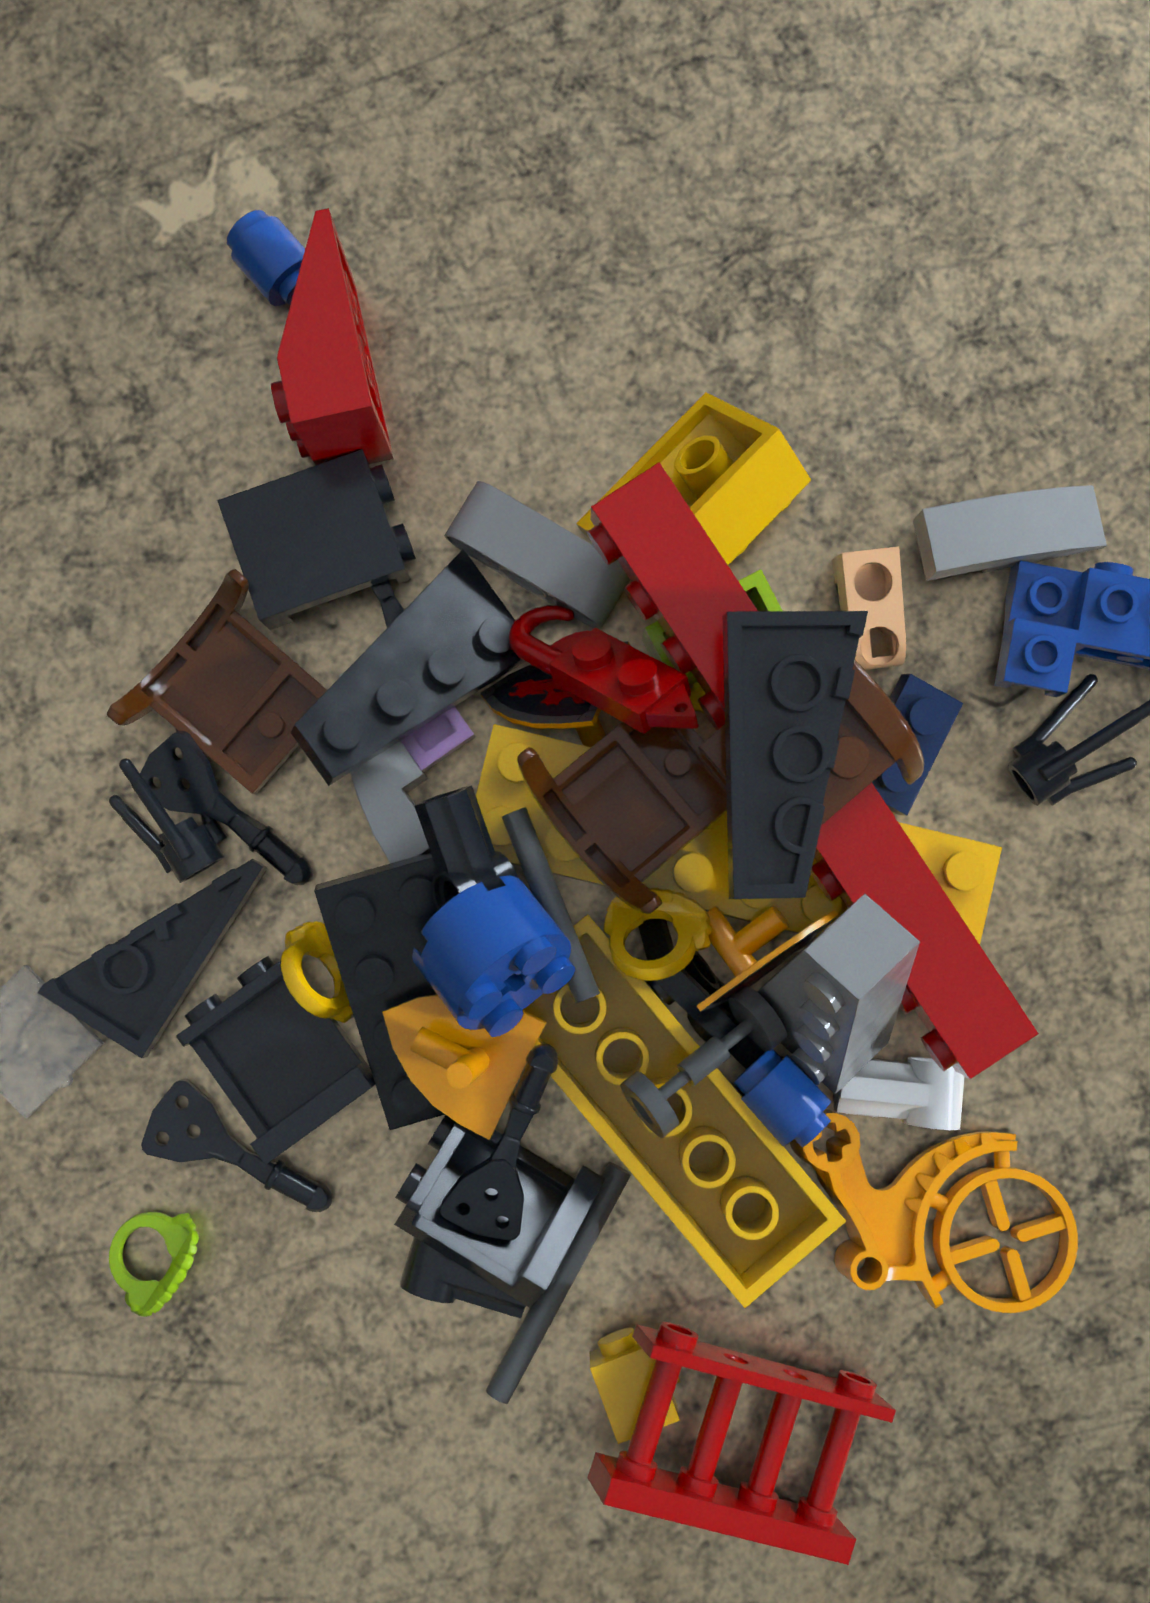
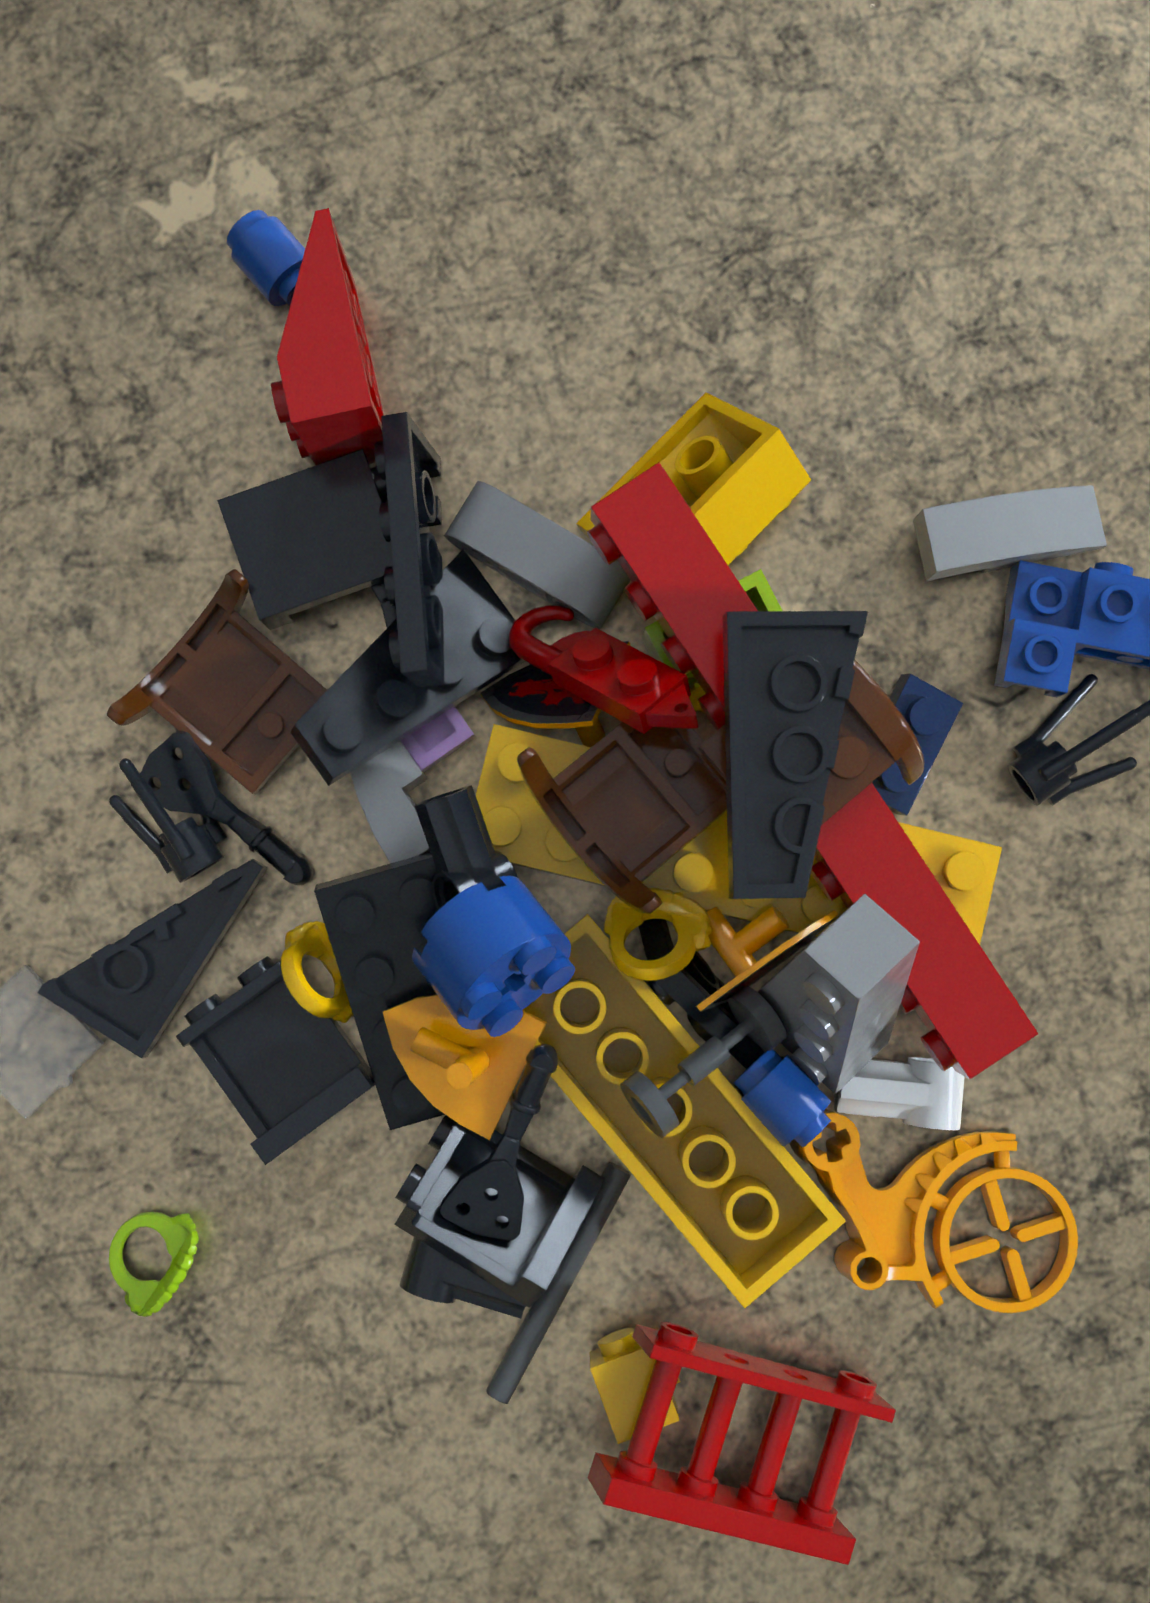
black piece [141,1079,333,1212] -> none
dark grey bar [502,807,600,1003] -> none
light nougat leg [832,546,906,670] -> none
none -> black wing [374,412,444,688]

